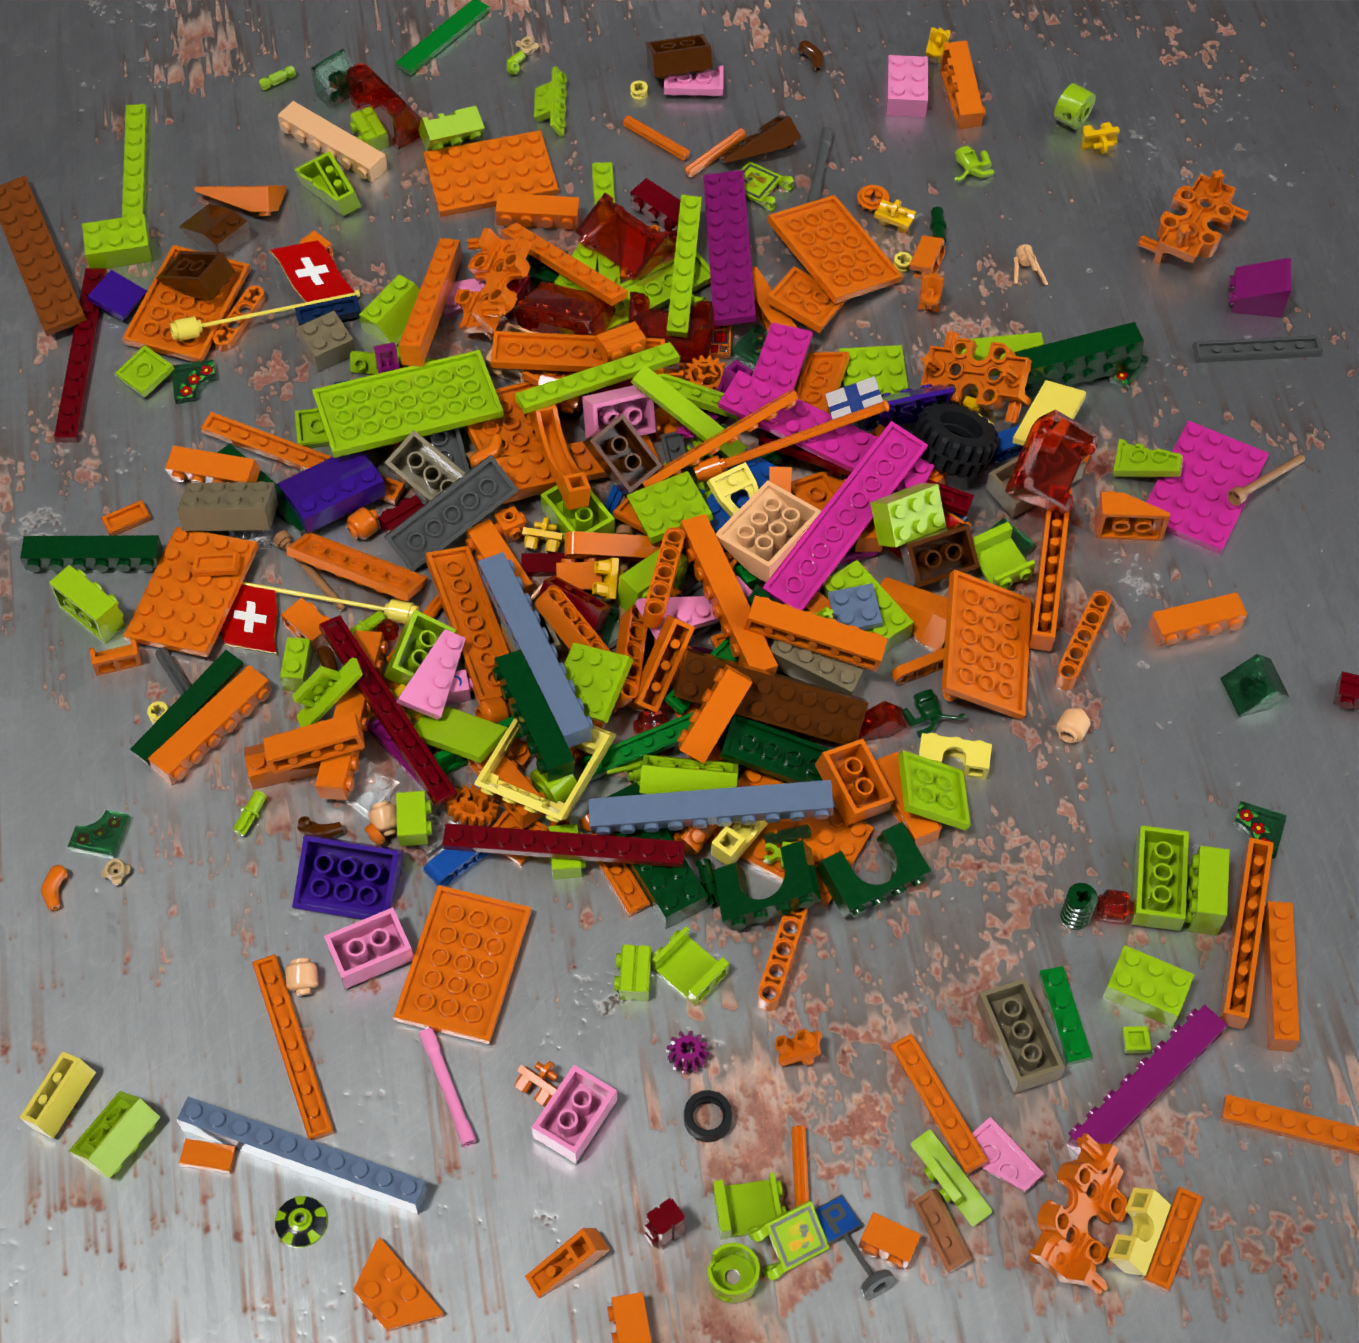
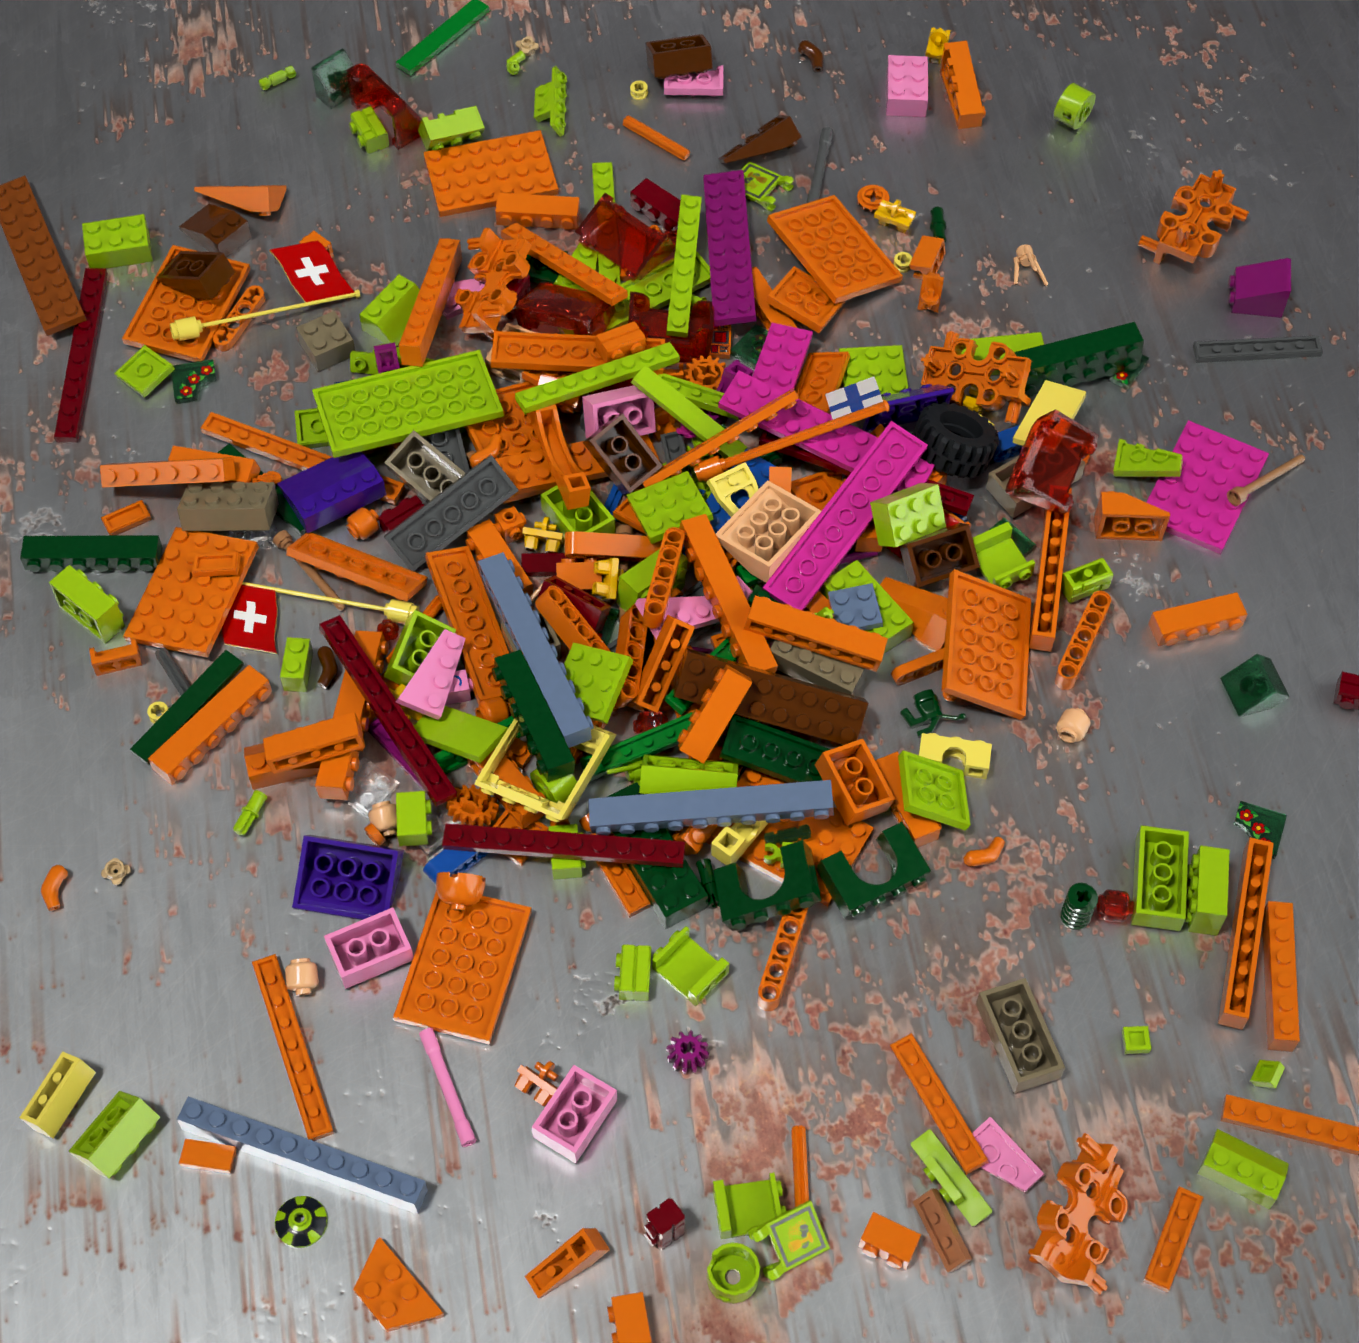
clear green tile [68,810,130,859] -> none
dark purple tile [87,270,147,321] -> none
lime plate [122,104,147,217] -> none
light nougat brick [277,101,387,183] -> none
orange brick [281,598,330,653] -> none
lime bracket [292,657,362,727] -> none
lime wedge [294,151,361,216] -> none
dark blue plate [295,295,361,326] -> none
reddish brown arm [297,816,344,838] -> none
lime axle [350,611,386,635] -> none
orange axle [684,128,747,178] -> none
black tyre [684,1090,732,1142] -> none
orange hips [775,1028,822,1066] -> none
dark grey piece [815,1194,895,1299] -> none
clear red slope [858,701,907,741] -> none
lime piece [954,146,995,182] -> none
green plate [1038,966,1092,1065] -> none
magenta brick [1067,1005,1227,1156] -> none
yellow hips [1081,122,1120,154] -> none
lime brick [1102,945,1195,1028] -> none
light yellow arch [1107,1187,1171,1276] -> none
none -> orange brick [100,457,236,488]
none -> orange piece [252,471,282,484]
none -> orange cylinder [436,872,486,911]
none -> orange arm [963,837,1005,867]
none -> lime brick [1061,558,1113,603]
none -> lime slope [1197,1129,1289,1209]
none -> lime plate [1250,1060,1285,1088]

